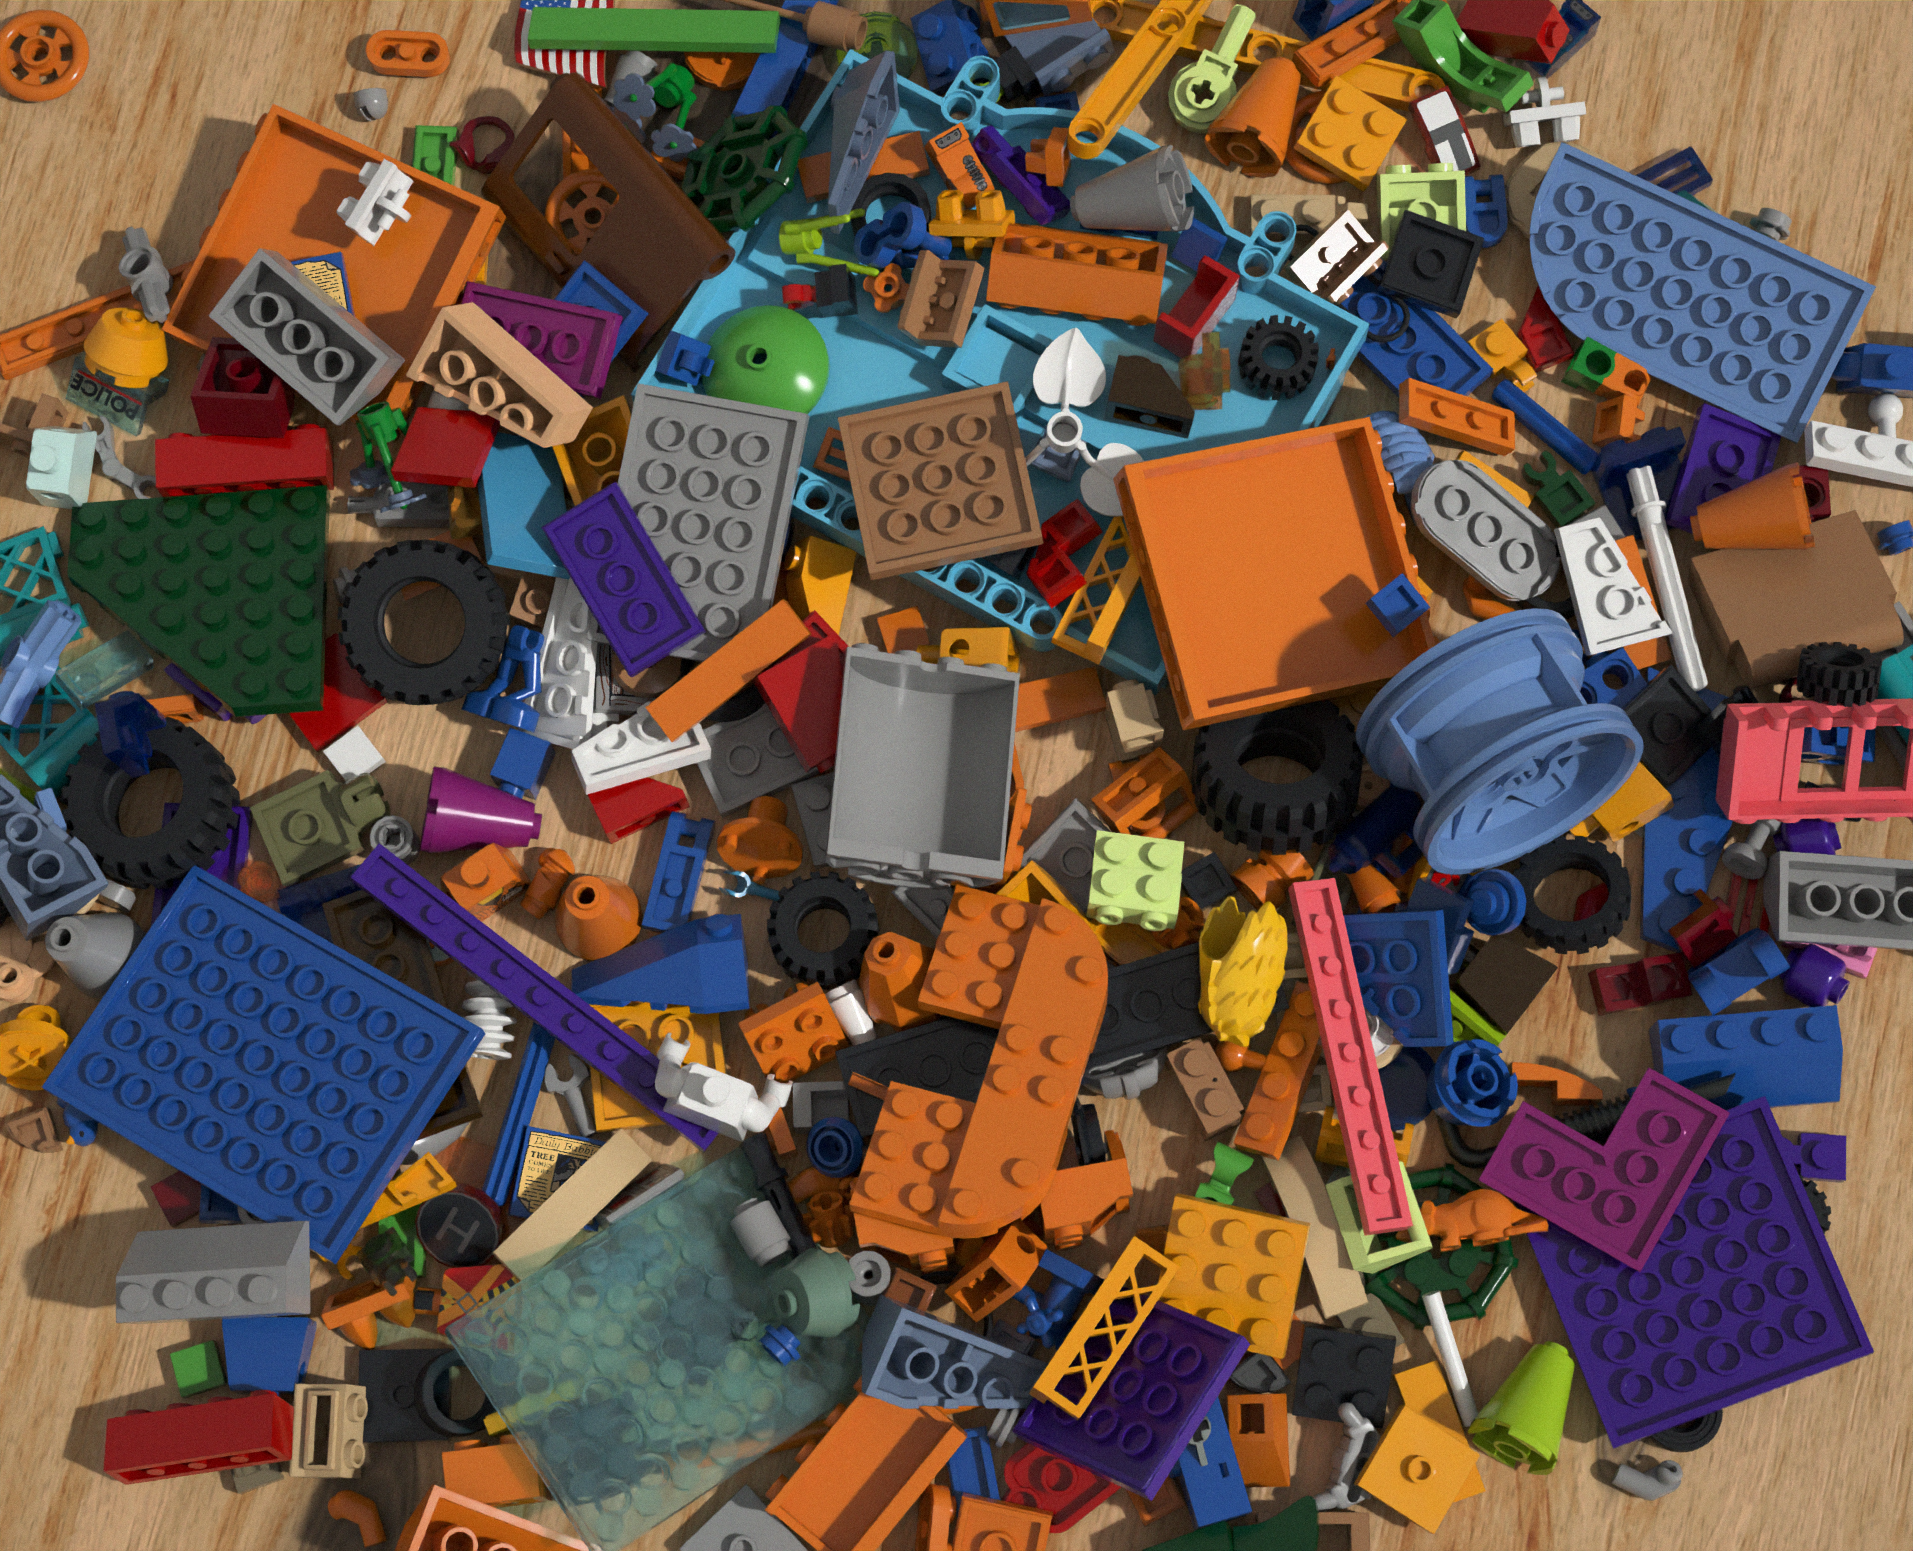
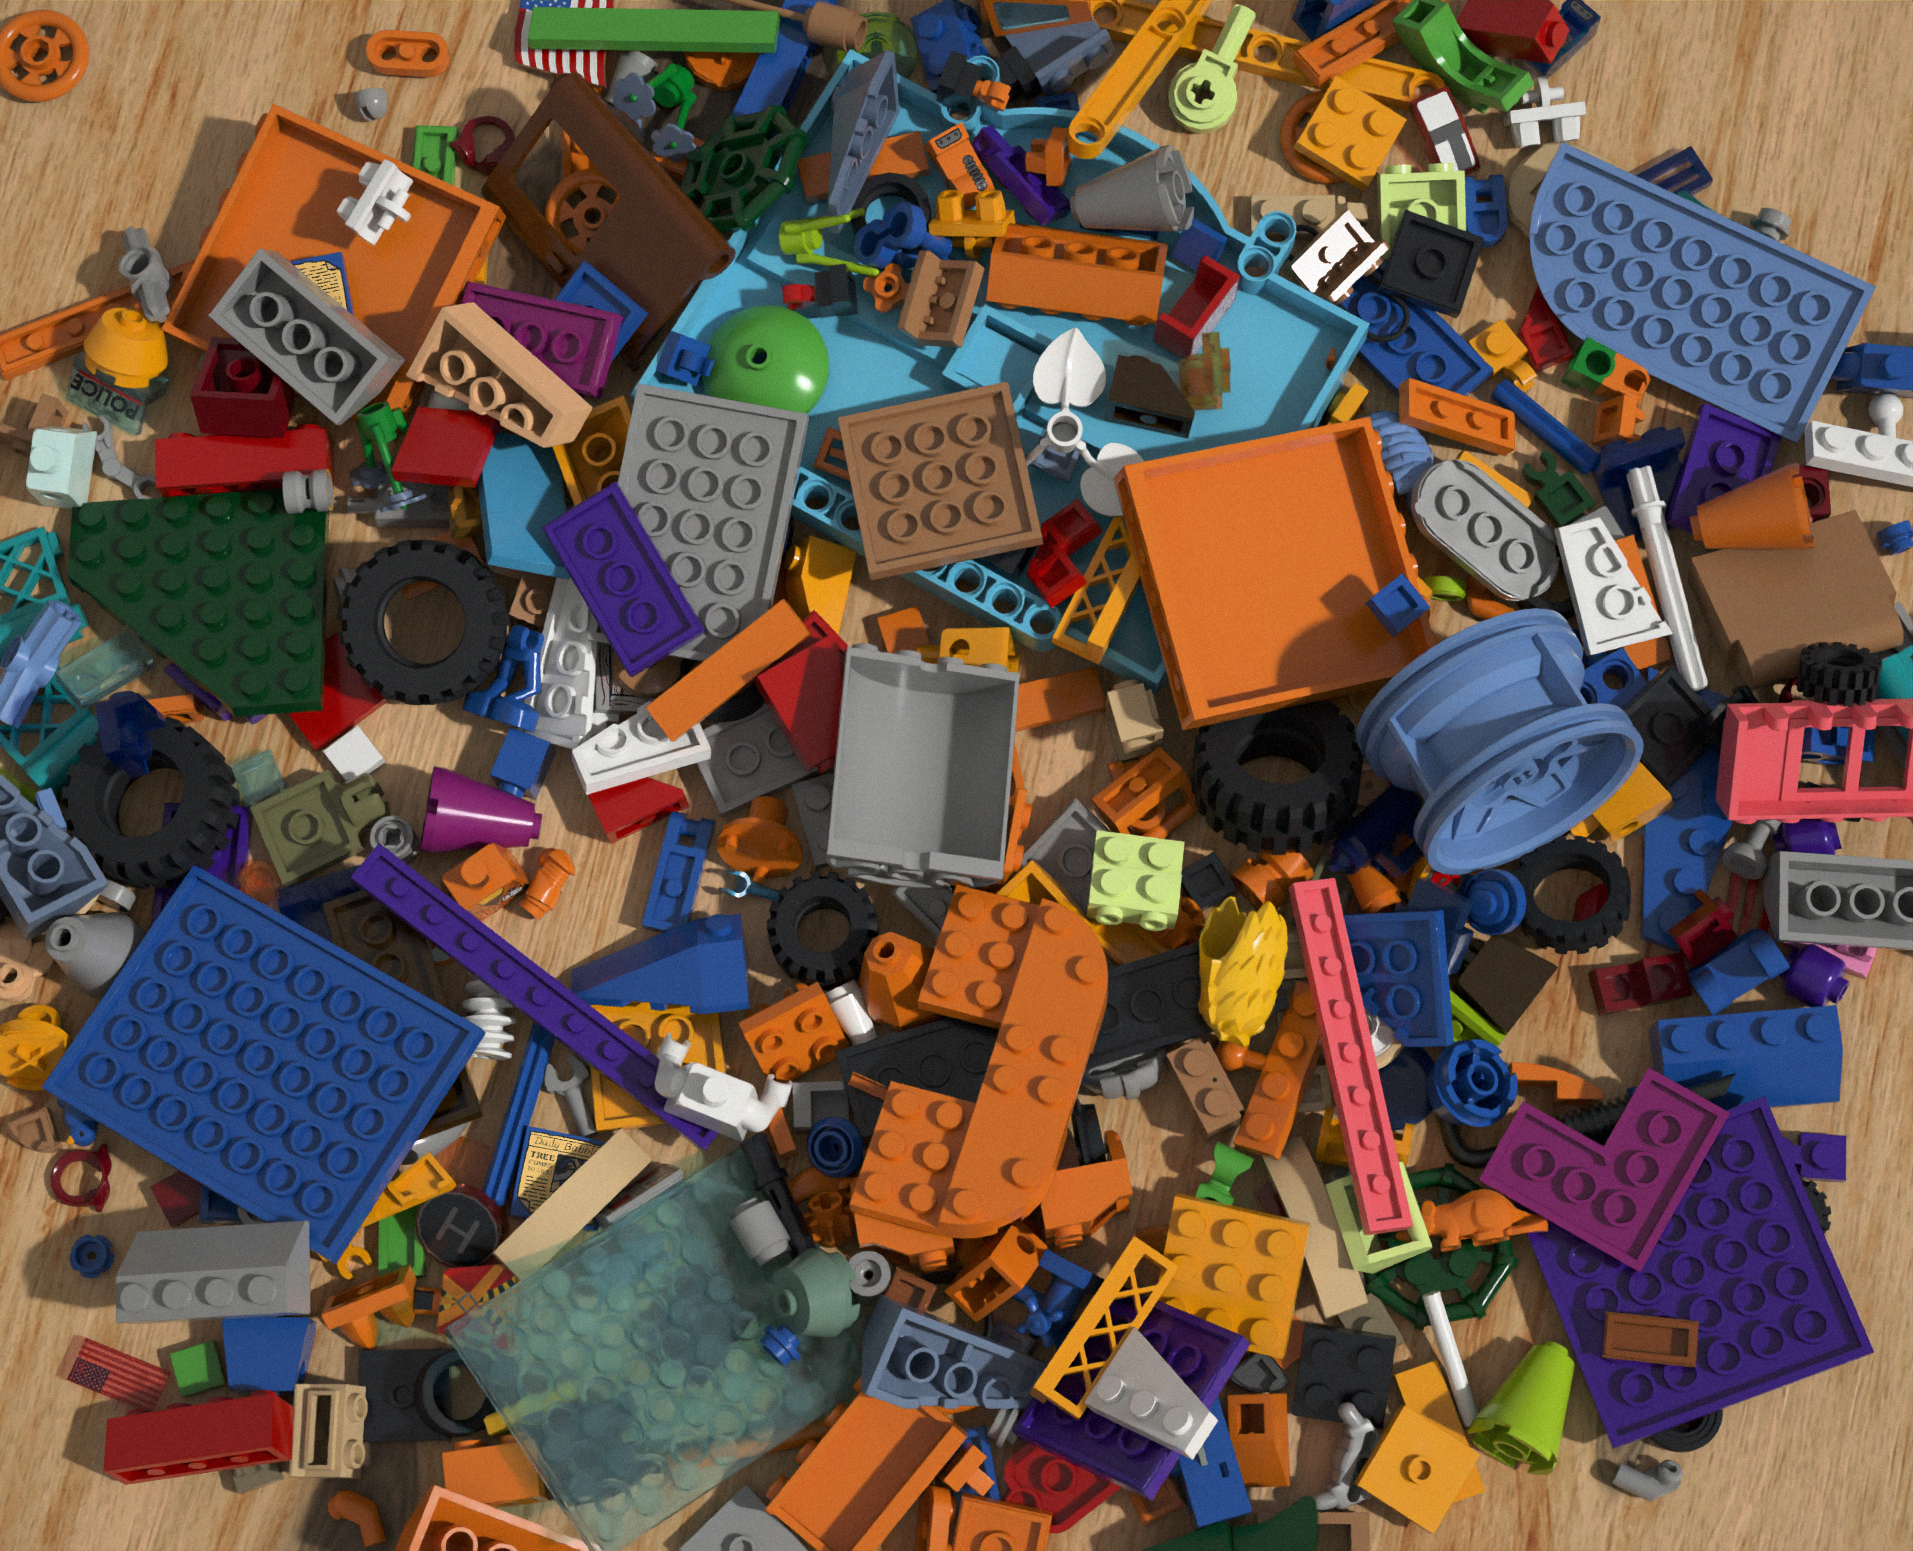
clear smoke plate [356,1226,417,1296] -> none
orange cone [555,875,643,961] -> none
orange cone [1204,57,1301,178] -> none
black tyre [1238,315,1319,400] -> none
none -> dark red piece [50,1143,112,1213]
none -> clear red tile [67,1338,171,1412]
none -> blue plate [70,1235,114,1279]
none -> clear light blue tile [230,749,288,807]
none -> light grey wheel [282,469,334,514]
none -> black piece [936,50,1011,112]
none -> orange tile [938,1442,995,1497]
none -> white wing [1084,1326,1218,1460]
none -> light orange plate [1327,382,1369,425]
none -> lime tile [1424,576,1467,602]
none -> dark orange tile [1602,1312,1699,1368]

